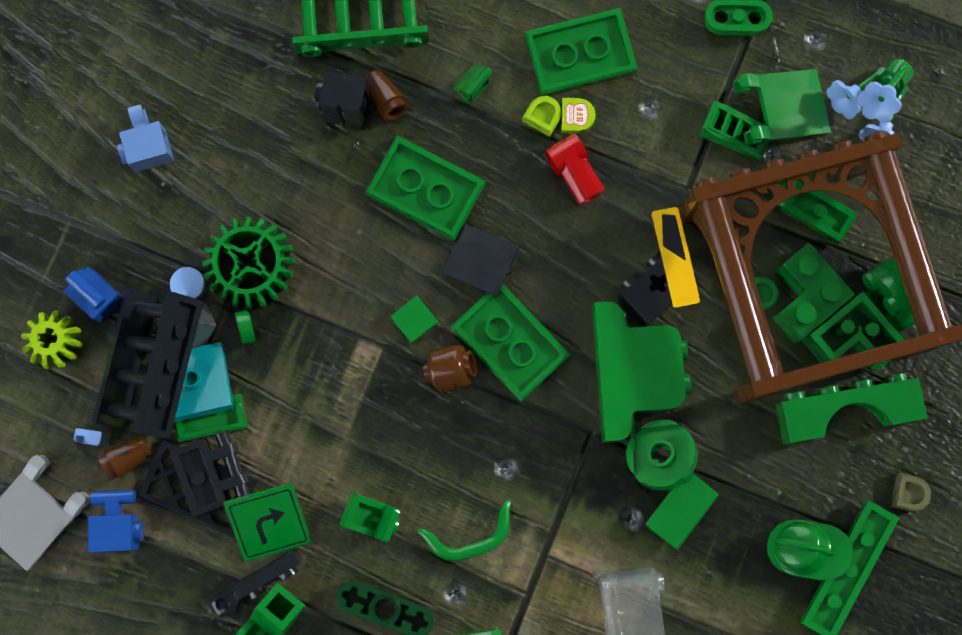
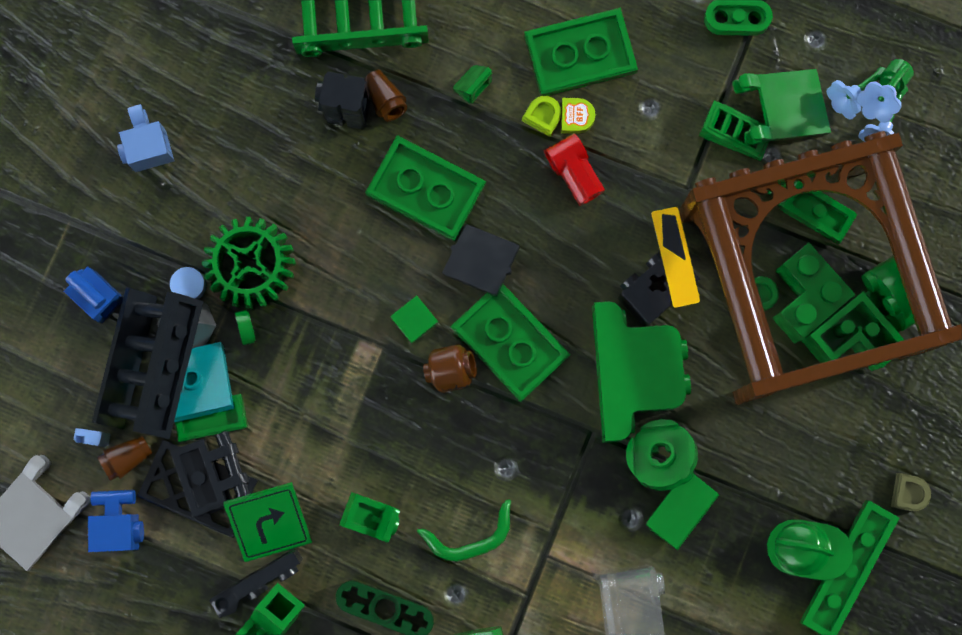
lime gear [21,311,83,370] -> none
green arch [775,373,928,445] -> none

